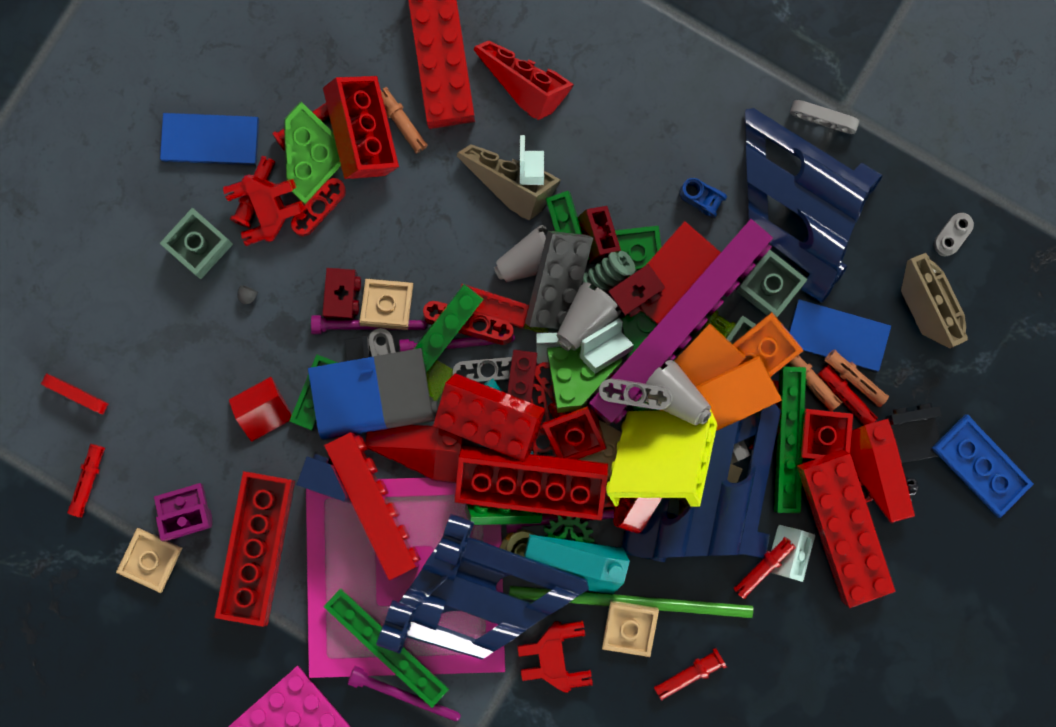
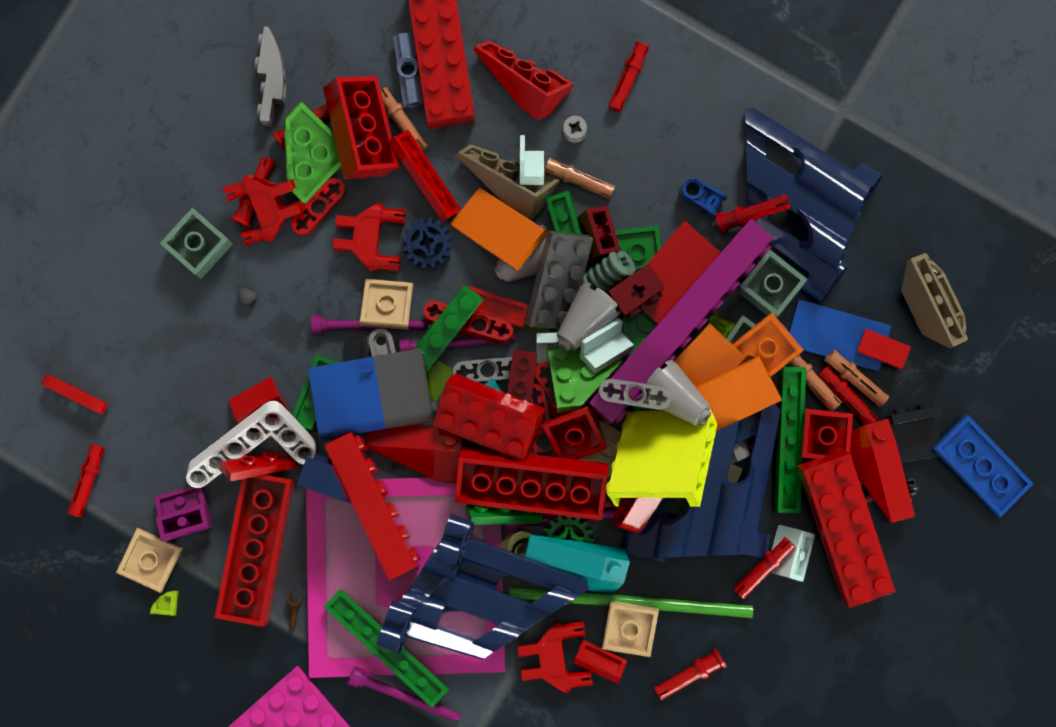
blue tile [160,113,259,165] -> none
dark red brick [322,268,361,320] -> none
light grey beam [790,100,859,134] -> none
light grey plate [934,213,974,256] -> none
none -> lime tile [150,591,178,616]
none -> white beam [186,401,316,488]
none -> red plate [219,450,297,481]
none -> light grey slope [254,27,287,127]
none -> reddish brown hand [287,593,303,628]
none -> red connector [332,203,406,272]
none -> red plate [389,130,461,222]
none -> sand blue piece [393,33,424,108]
none -> dark blue gear [401,217,453,270]
none -> orange tile [450,187,547,271]
none -> nougat pin [544,158,615,200]
none -> light grey wheel [563,116,587,143]
none -> red tile [573,640,627,684]
none -> red pin [608,41,650,112]
none -> red pin [716,194,790,234]
none -> red tile [856,329,911,370]

